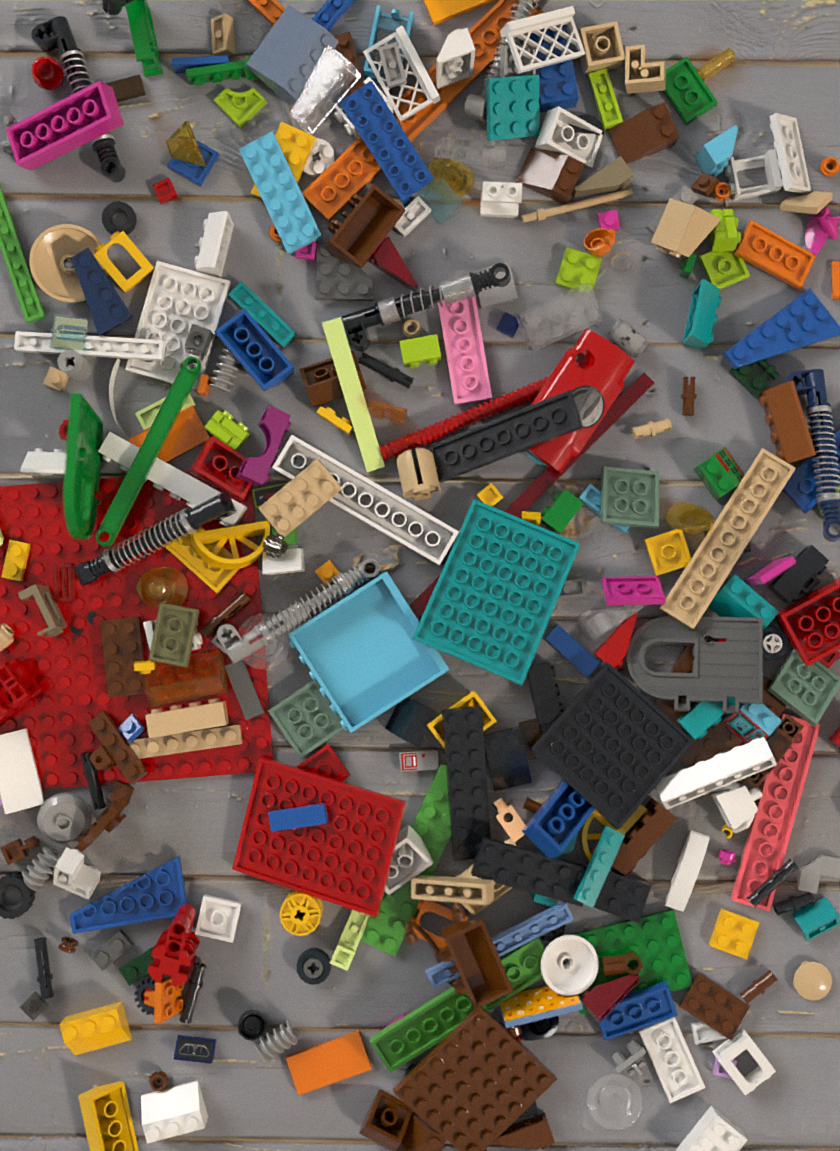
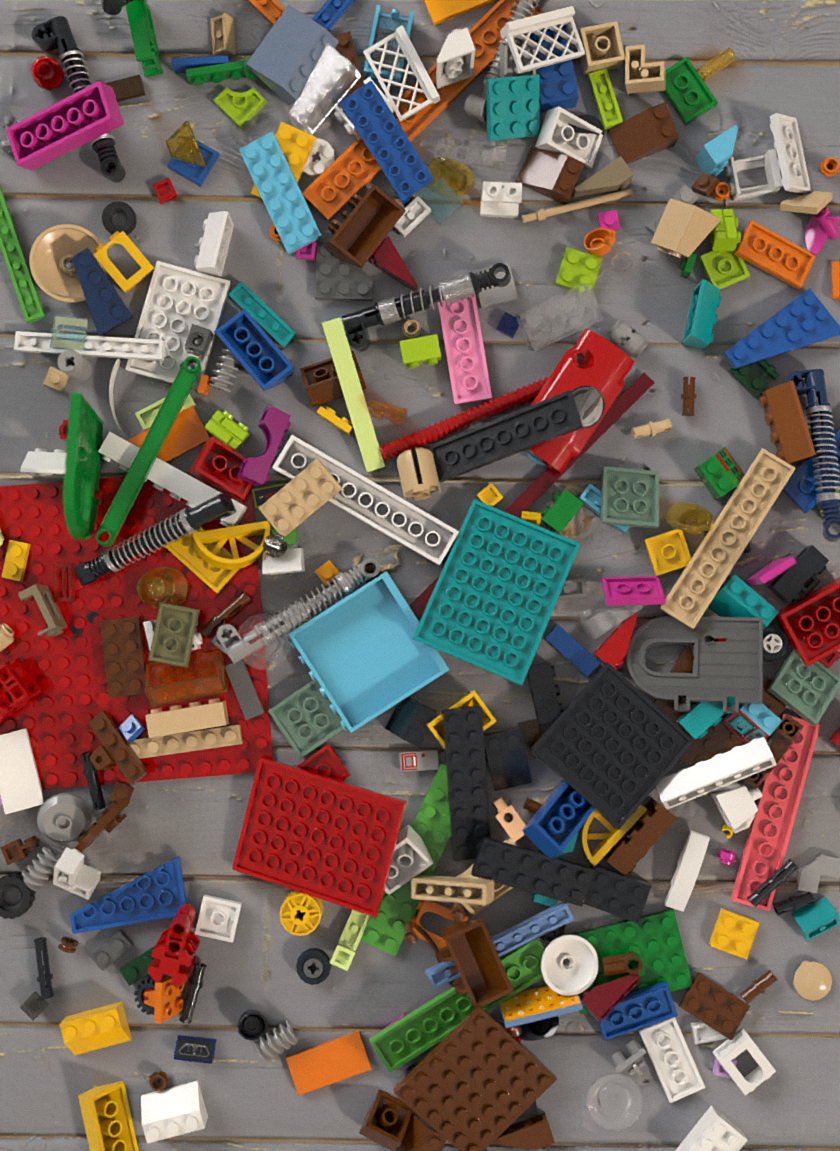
yellow plate [134,660,155,674] -> none
blue tile [268,803,328,832] -> none
black pin [358,352,414,389] -> none
light grey plate [378,42,407,88] -> none
teal plate [573,826,625,908] -> none

